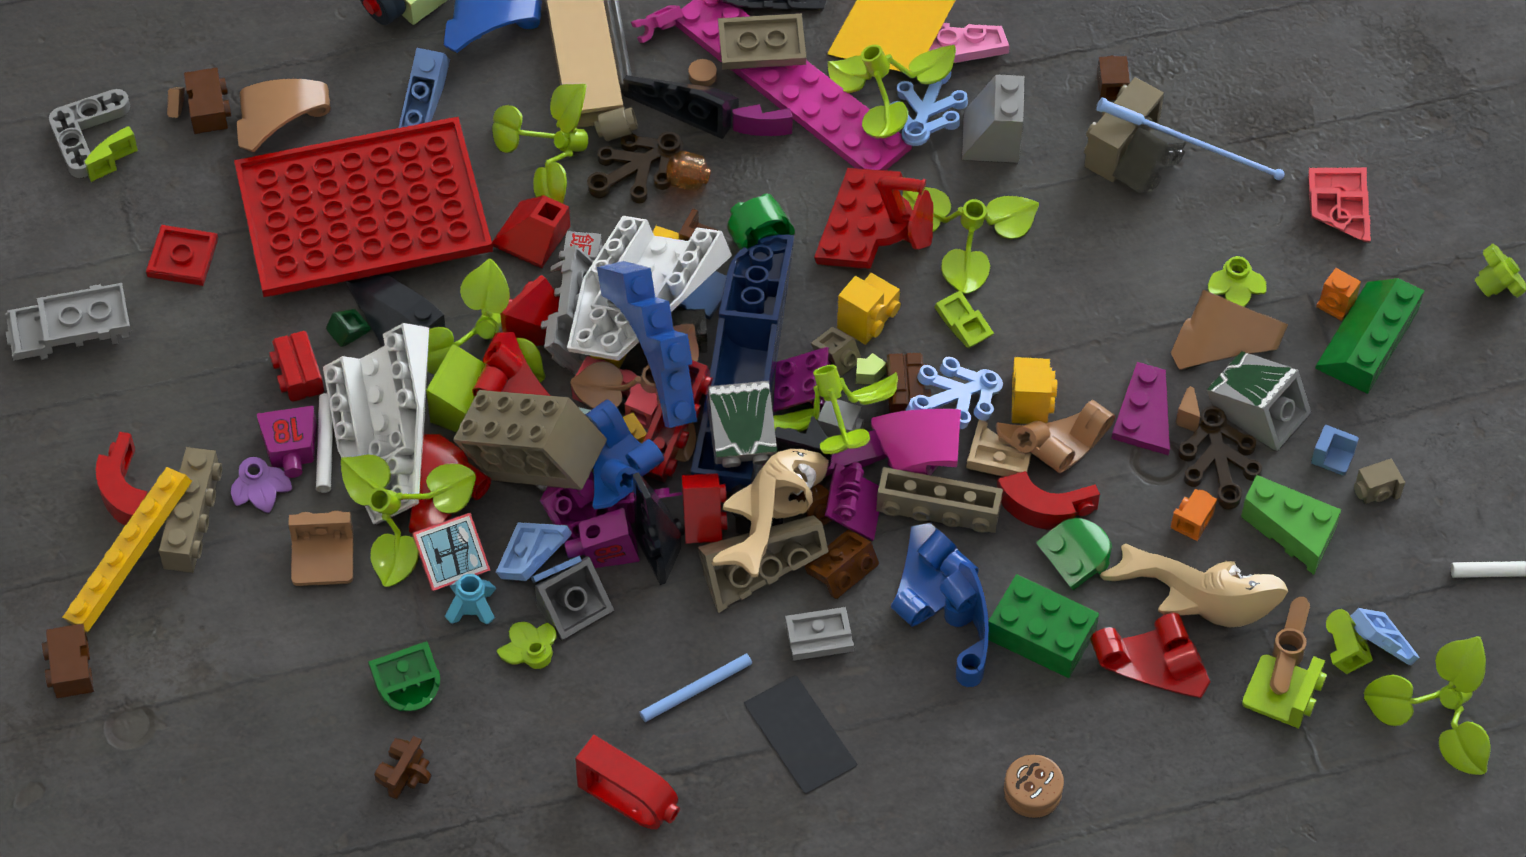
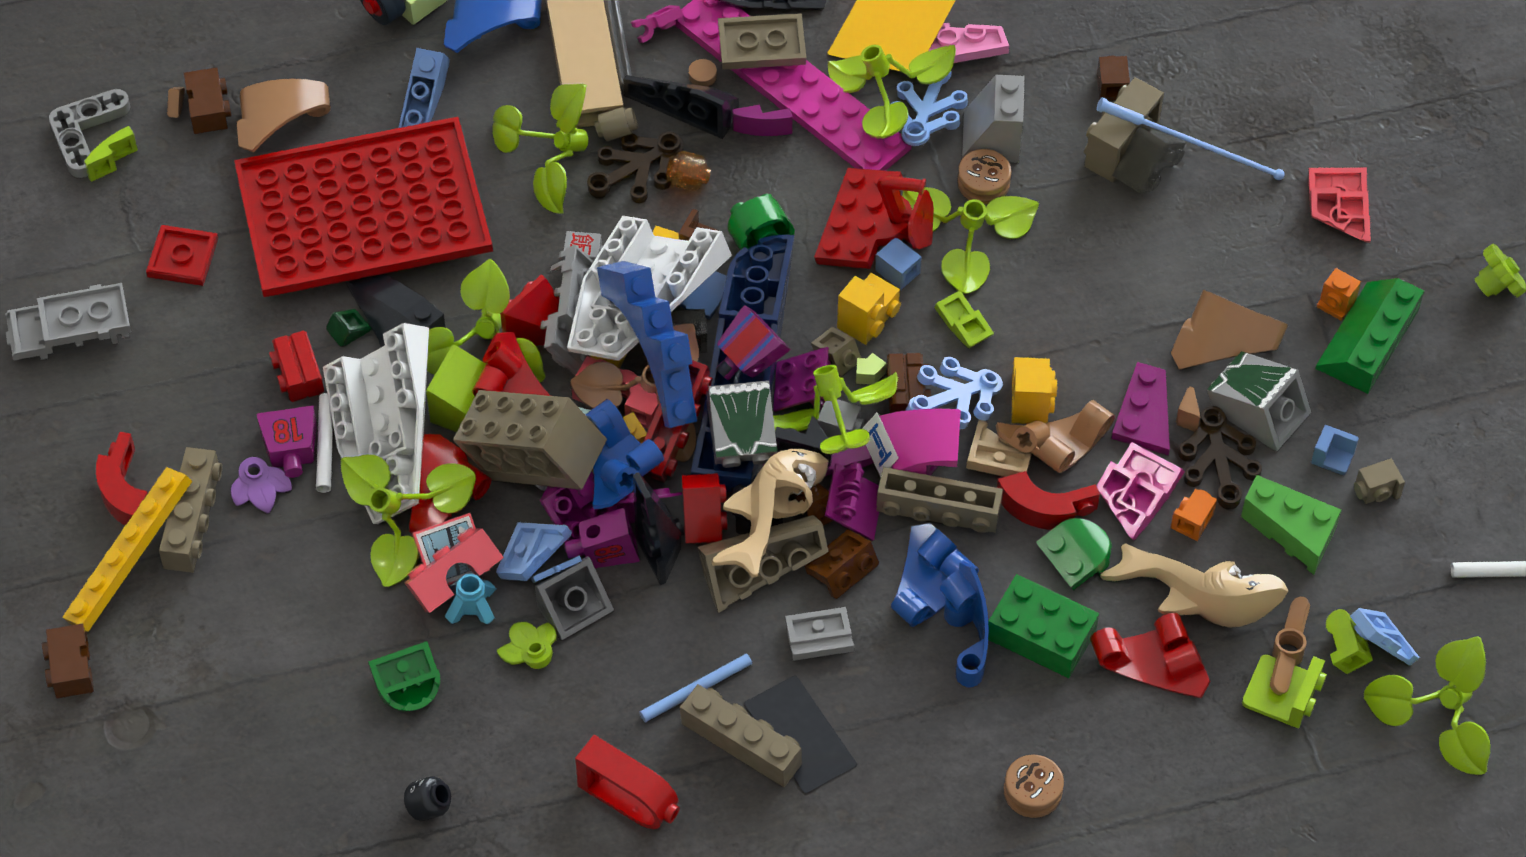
medium nougat bracket [289,511,353,586] -> none
reddish brown hips [374,736,432,800] -> none
red slope [492,196,571,268] -> none
lime plate [1208,256,1266,307] -> none
none -> coral arch [404,527,504,613]
none -> black head [404,776,451,821]
none -> dark tan brick [680,684,802,787]
none -> torso [716,305,791,380]
none -> white sticker [862,412,898,477]
none -> medium blue panel [875,238,922,290]
none -> medium nougat head [957,149,1011,204]
none -> slope [1097,442,1184,540]

